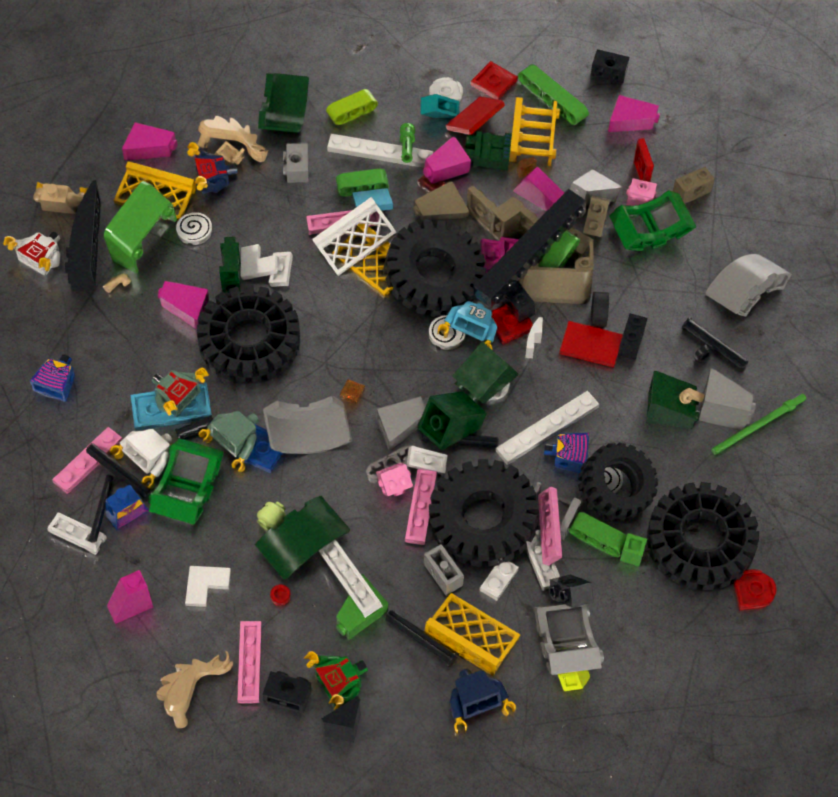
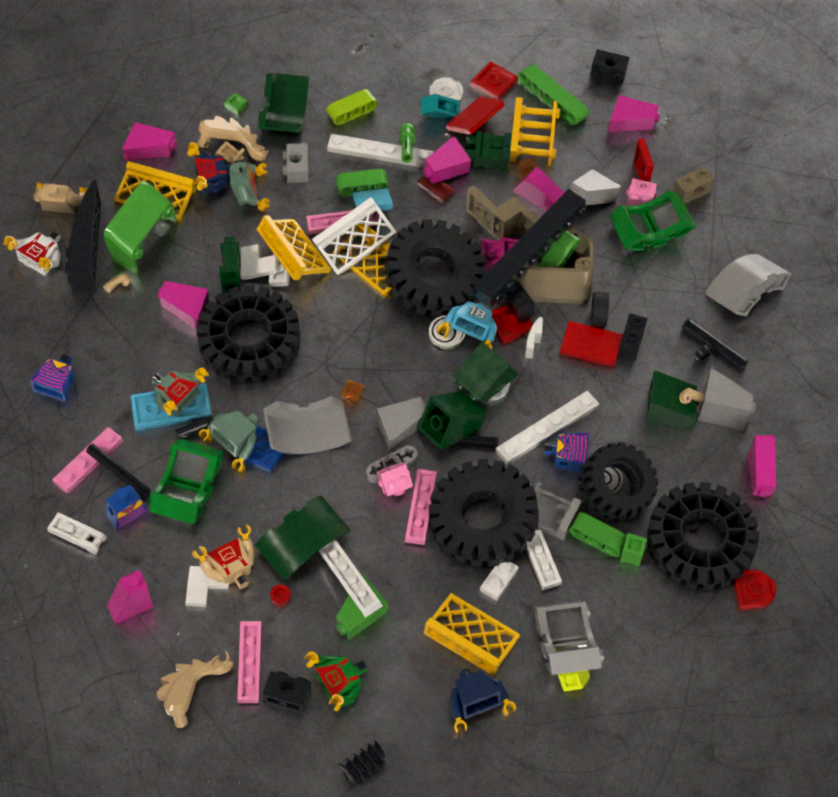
black bar [89,475,114,543] -> none
white torso [110,429,172,490] -> none
white tile [176,213,213,245] -> none
yellowish green head [257,502,286,531] -> none
black slope [321,696,361,743] -> none
black axle [386,610,459,667] -> none
white plate [406,446,448,475] -> none
dark tan slope [412,181,469,220] -> none
light grey brick [424,544,464,595] -> none
bright pink plate [538,487,562,566] -> none
black brick [549,574,593,608] -> none
dark tan brick [583,196,610,237] -> none
bright green bar [711,394,806,455] -> none
none -> torso [192,524,254,589]
none -> bright green tile [224,93,248,115]
none -> sand green torso [229,162,270,211]
none -> yellow fence [256,216,331,280]
none -> black piece [338,739,386,785]
none -> dark pink slope [748,435,776,497]

